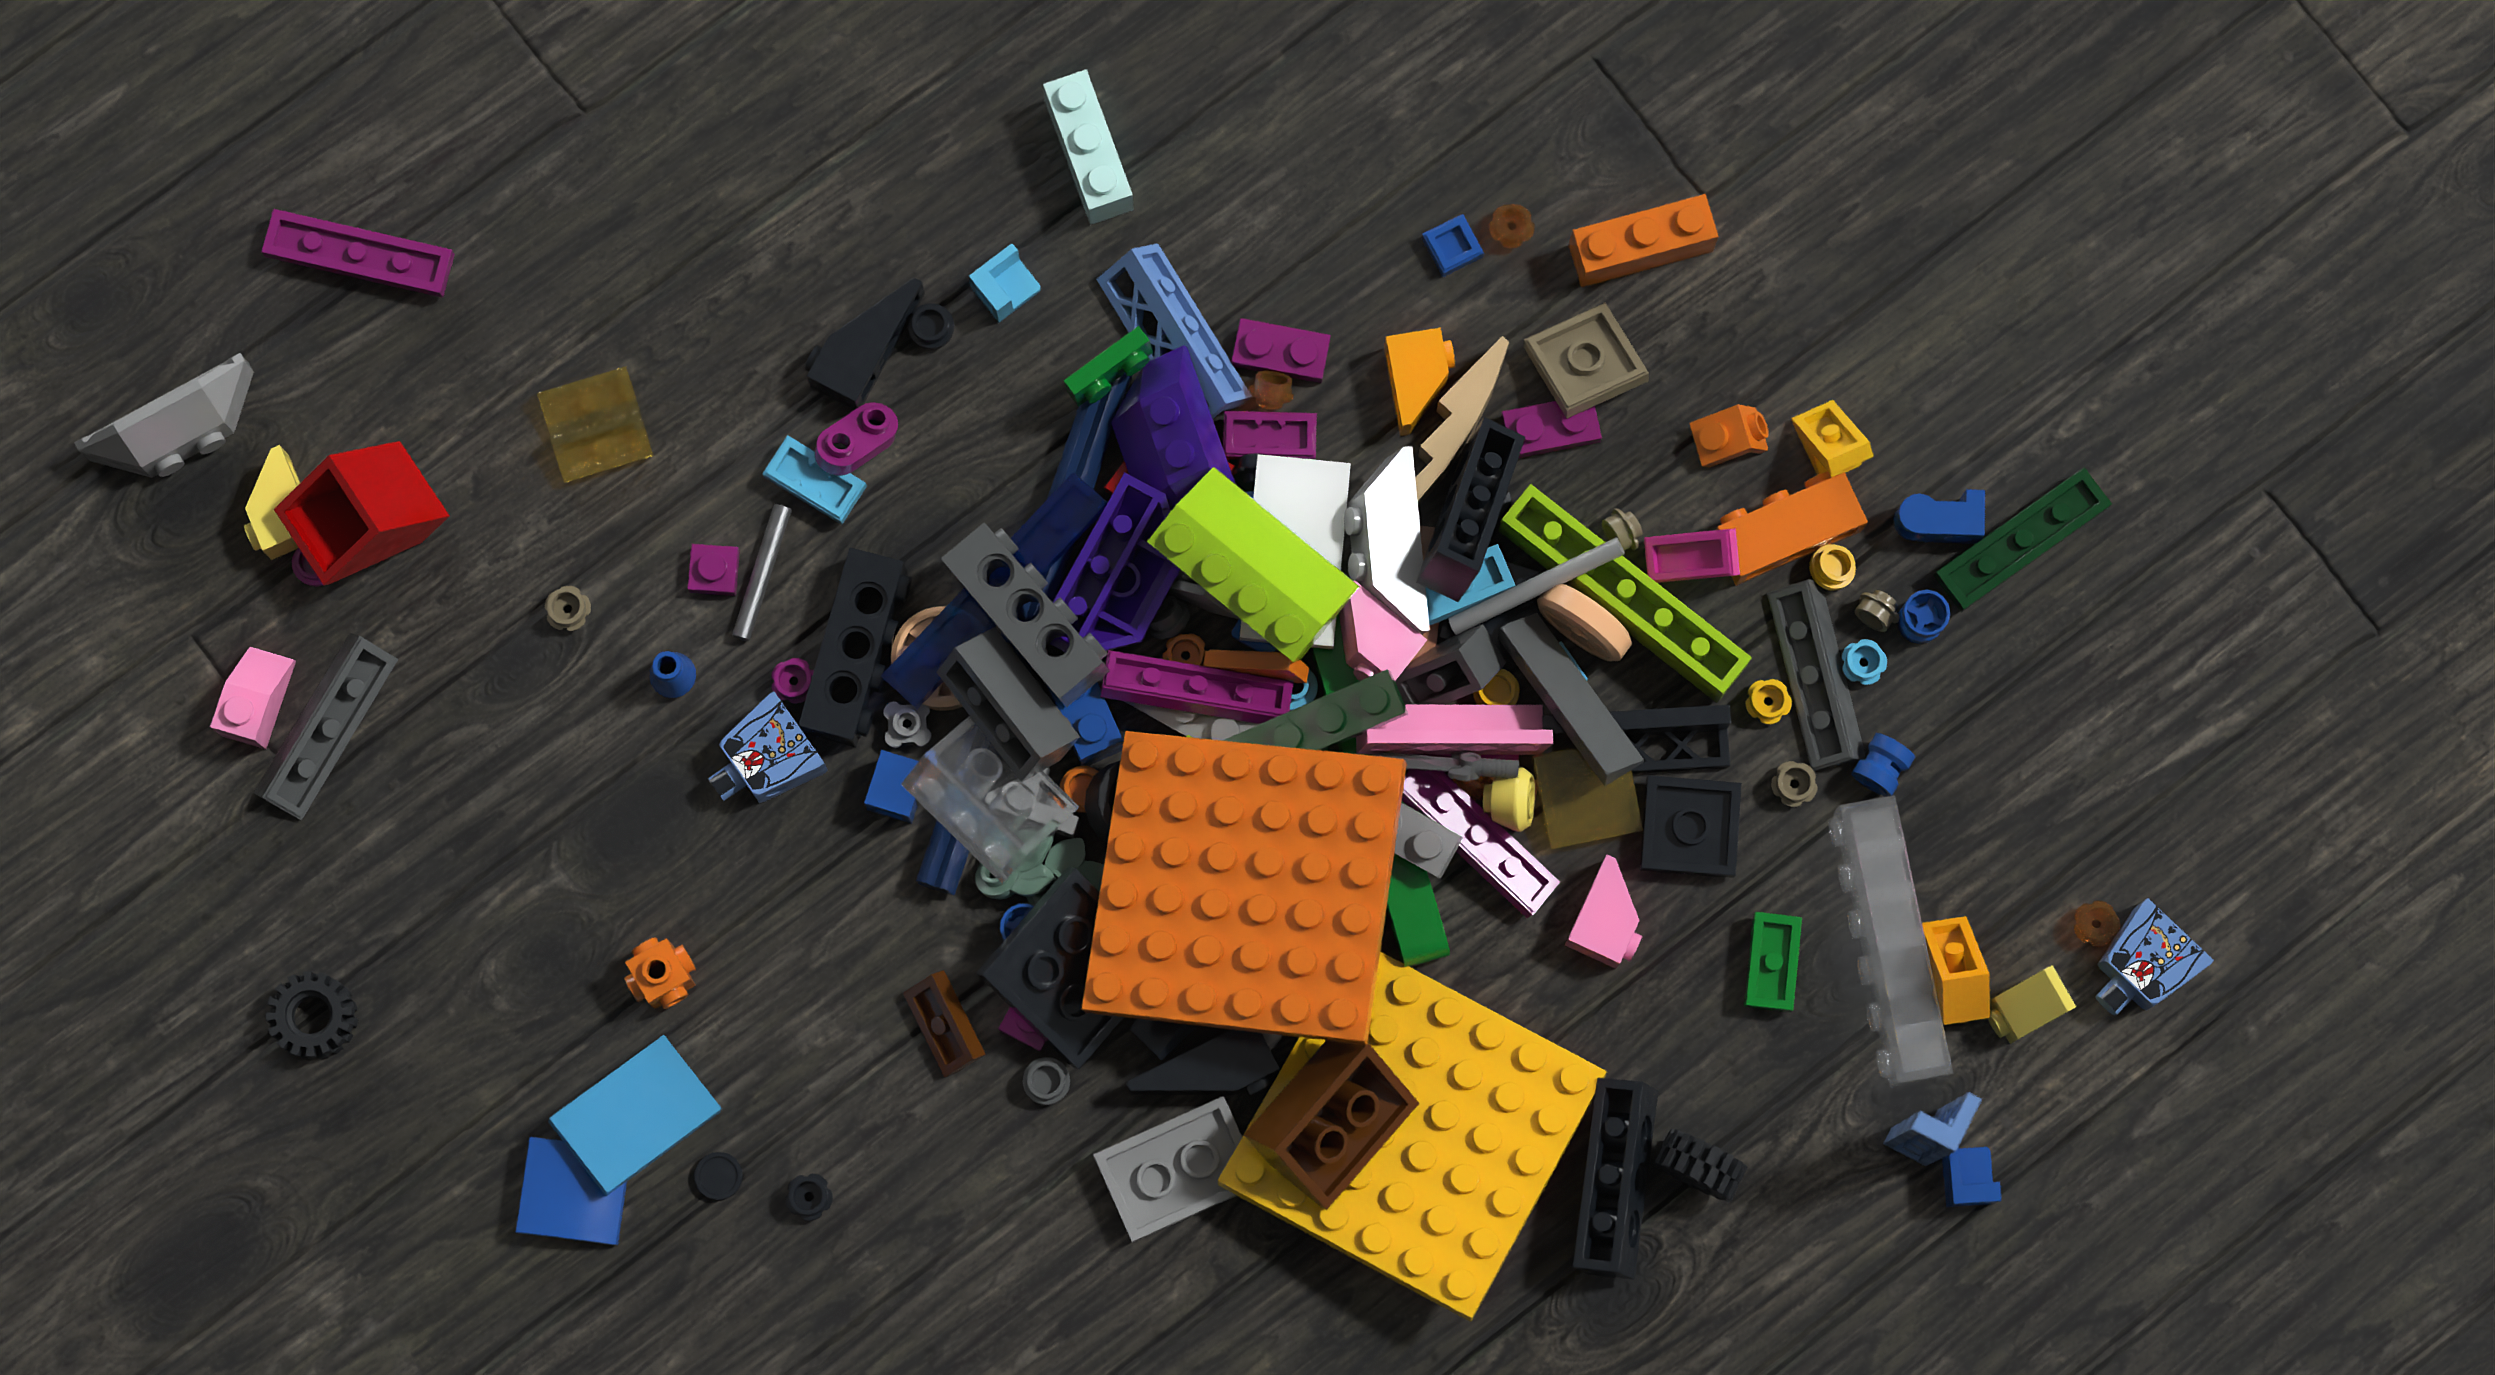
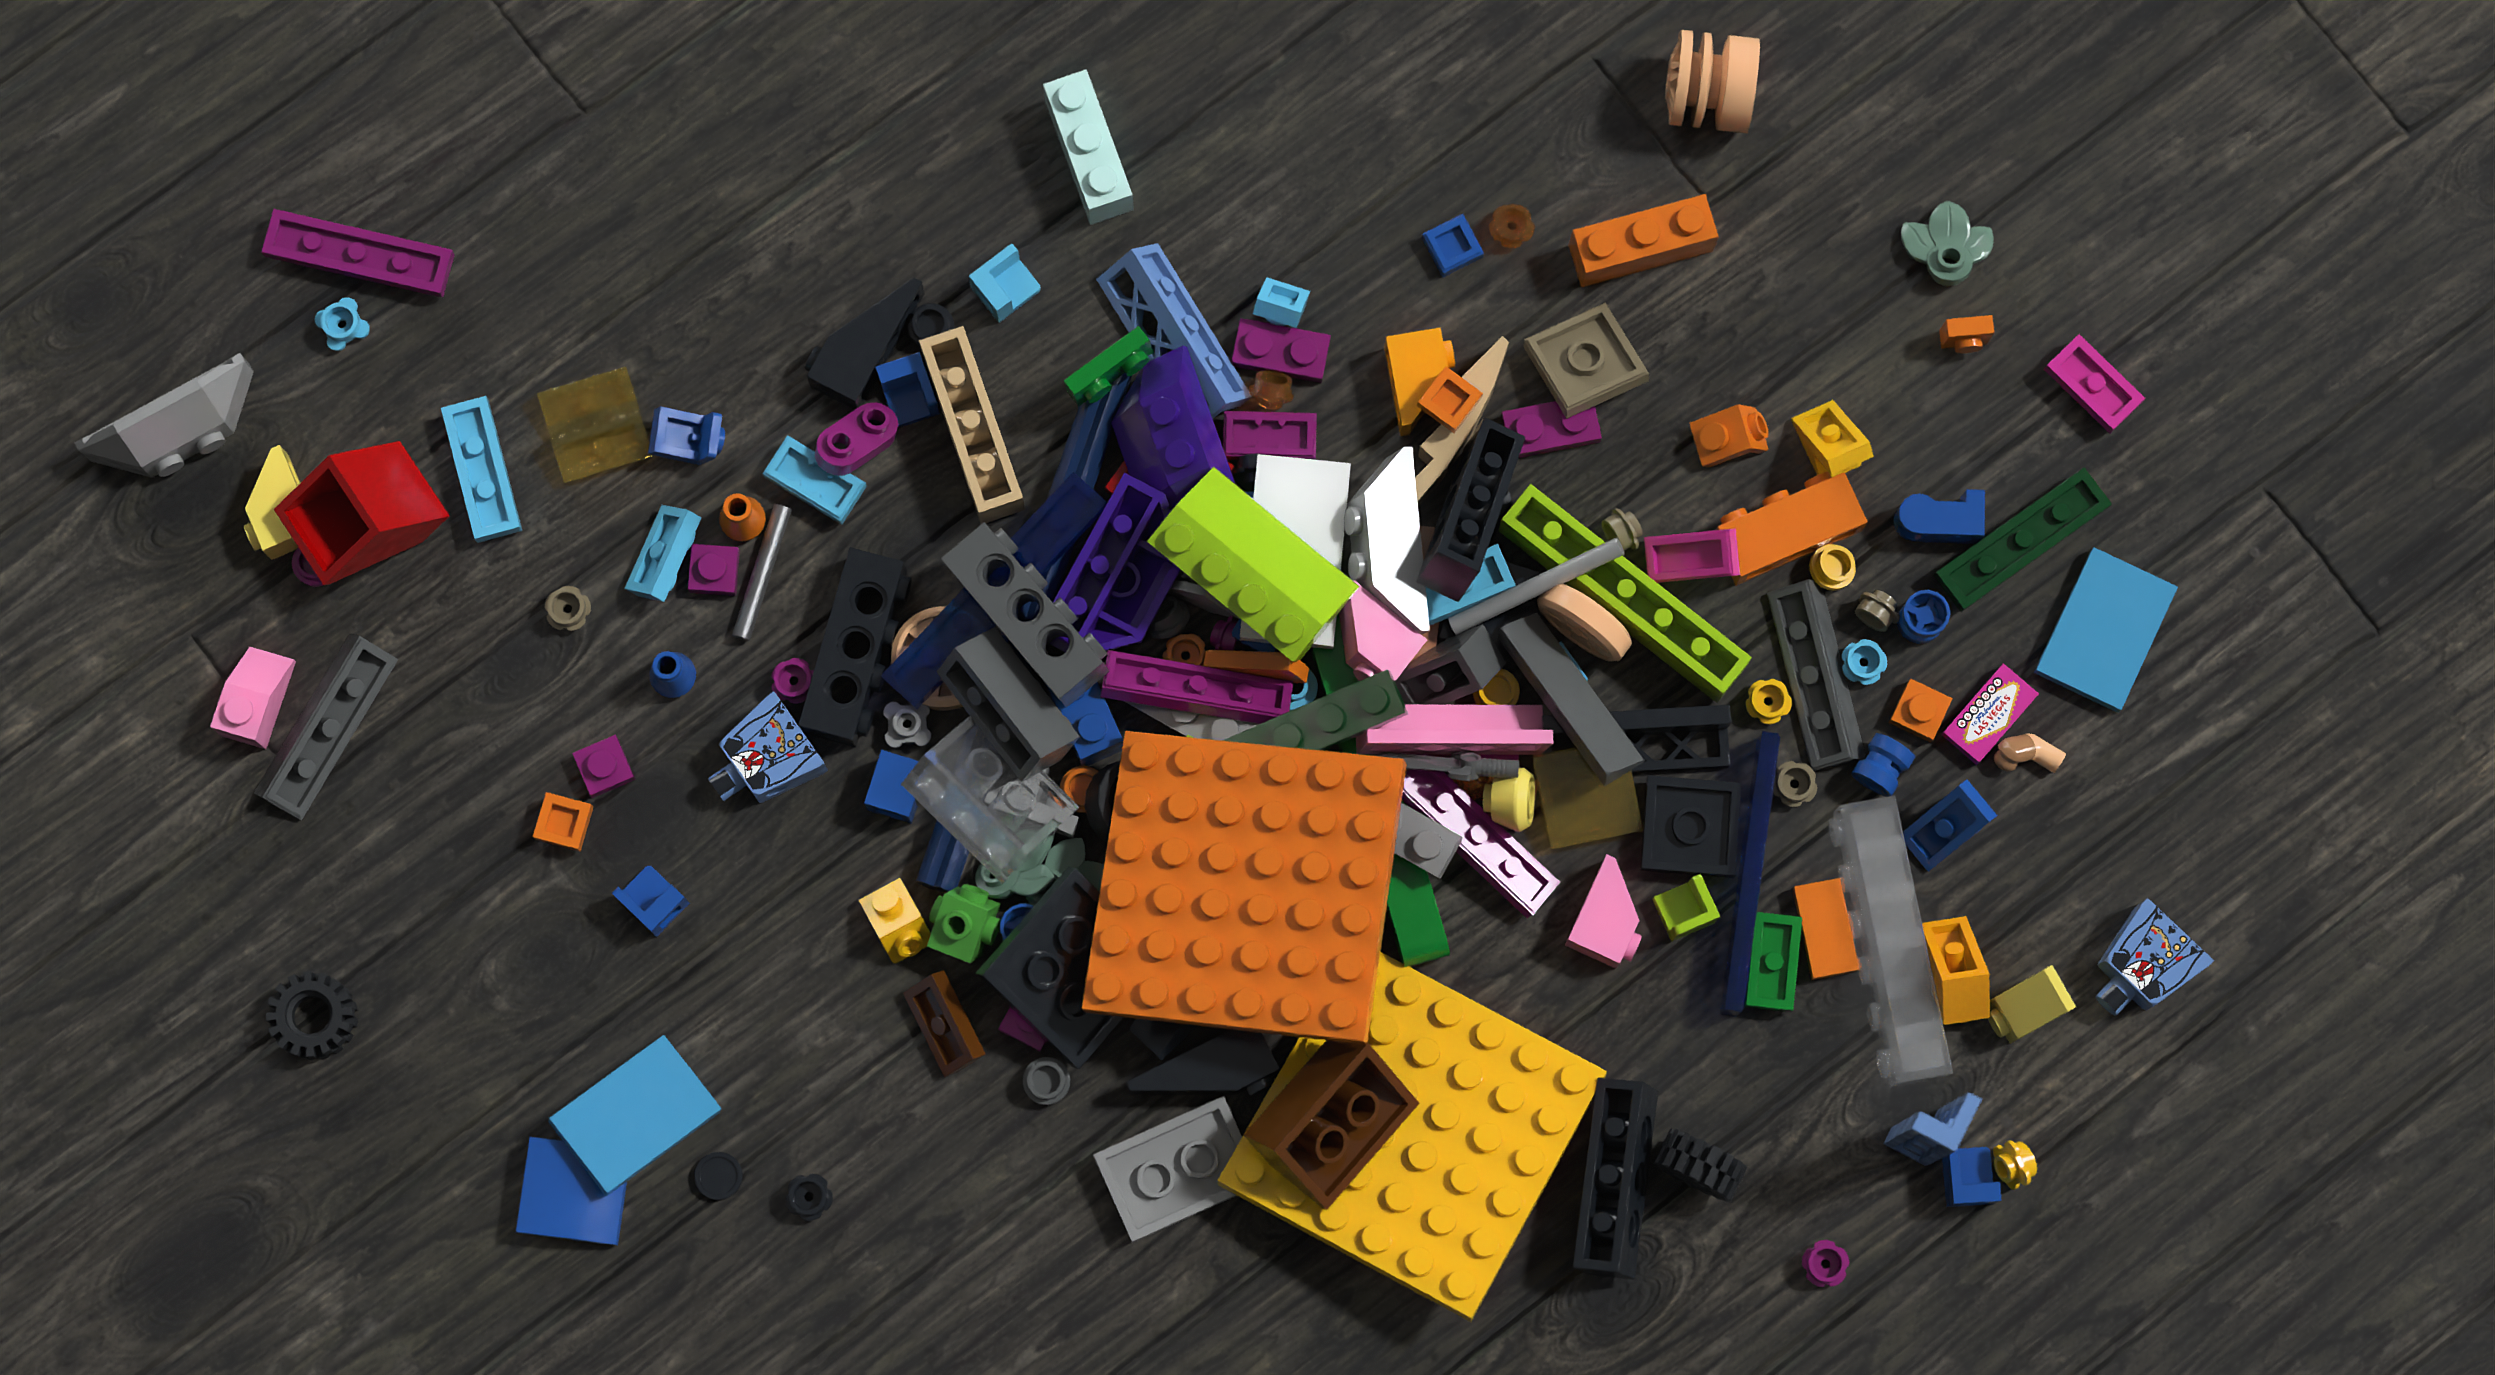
orange brick [624,937,696,1009] -> none
clear orange plate [2074,900,2120,947] -> none
none -> medium azure plate [315,297,370,351]
none -> medium azure plate [441,396,522,543]
none -> orange plate [533,792,593,852]
none -> magenta plate [572,734,636,798]
none -> blue panel [612,866,690,937]
none -> medium azure plate [624,505,702,602]
none -> bracket [648,406,725,465]
none -> orange cone [719,493,766,541]
none -> yellow bracket [859,878,931,963]
none -> blue panel [876,352,940,427]
none -> tan brick [919,326,1025,524]
none -> bright green brick [927,884,1001,963]
none -> magenta plate [1210,616,1246,651]
none -> medium azure plate [1253,277,1310,328]
none -> orange plate [1417,366,1483,434]
none -> lime panel [1652,874,1720,942]
none -> light nougat wheel [1665,30,1760,133]
none -> clear blue tile [1720,731,1780,1017]
none -> orange tile [1792,878,1860,980]
none -> magenta plate [1802,1240,1849,1287]
none -> orange plate [1888,678,1953,743]
none -> blue slope [1898,779,1997,872]
none -> sand green plate [1901,201,1993,286]
none -> orange plate [1939,315,1995,353]
none -> tile [1941,663,2039,765]
none -> yellow plate [1993,1140,2037,1190]
none -> arm [1994,733,2066,773]
none -> dark azure tile [2034,547,2178,713]
none -> dark pink plate [2044,334,2145,433]

